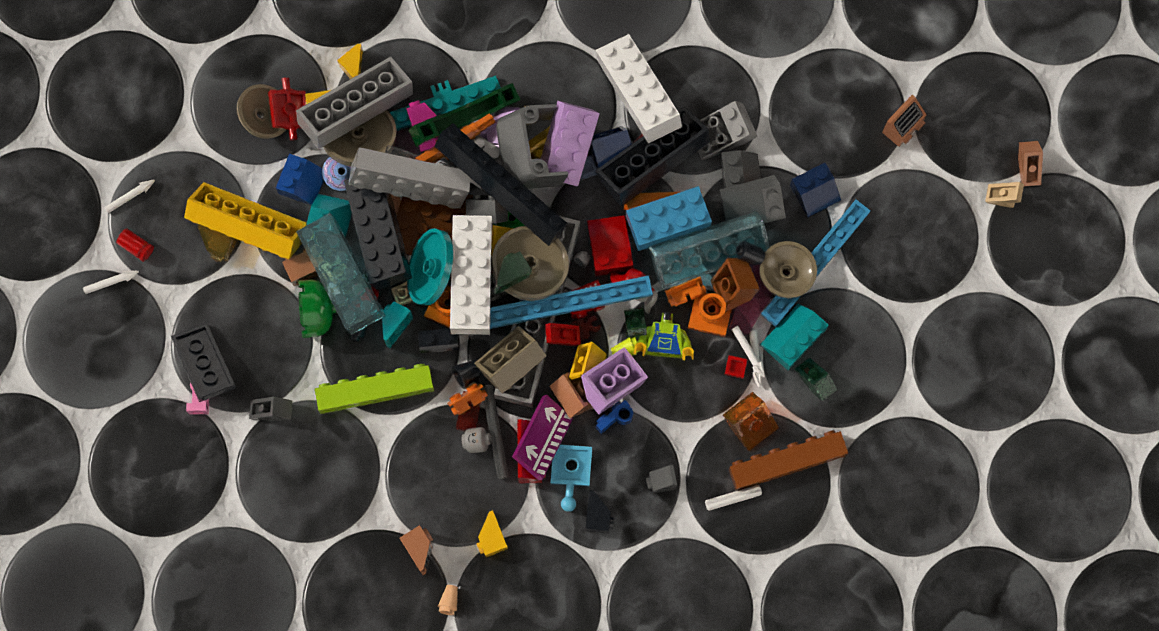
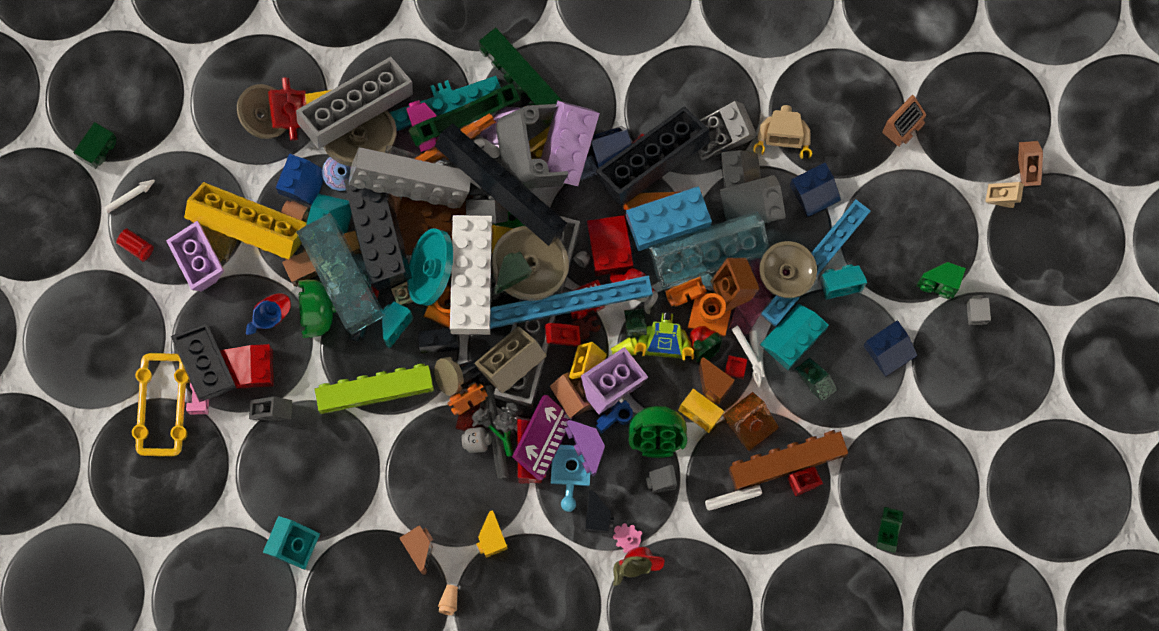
white piece [83,271,139,294] -> none
yellow slope [337,44,363,79] -> none
white brick [596,34,682,143] -> none
black brick [735,241,765,265] -> none
none -> dark green brick [73,122,117,169]
none -> yellow bar [132,353,189,456]
none -> lavender slope [166,221,224,292]
none -> red slope [220,344,274,388]
none -> blue hair [246,293,291,335]
none -> teal slope [263,516,320,570]
none -> nougat brick [281,200,309,223]
none -> dark orange plate [341,231,362,257]
none -> dark tan tile [434,357,464,396]
none -> dark grey plant [472,402,523,456]
none -> dark green brick [479,27,563,125]
none -> medium lavender slope [565,420,605,477]
none -> bright pink piece [613,523,642,553]
none -> olive hair [613,547,665,586]
none -> green cylinder [629,406,688,458]
none -> yellow hinge [678,389,725,433]
none -> dark green piece [690,326,722,363]
none -> dark orange slope [699,357,735,405]
none -> tan torso [754,105,812,159]
none -> red slope [787,466,823,496]
none -> teal slope [820,264,867,300]
none -> dark blue slope [863,320,917,377]
none -> dark green slope [876,507,903,553]
none -> green slope [917,262,966,299]
none -> light grey brick [967,295,991,325]

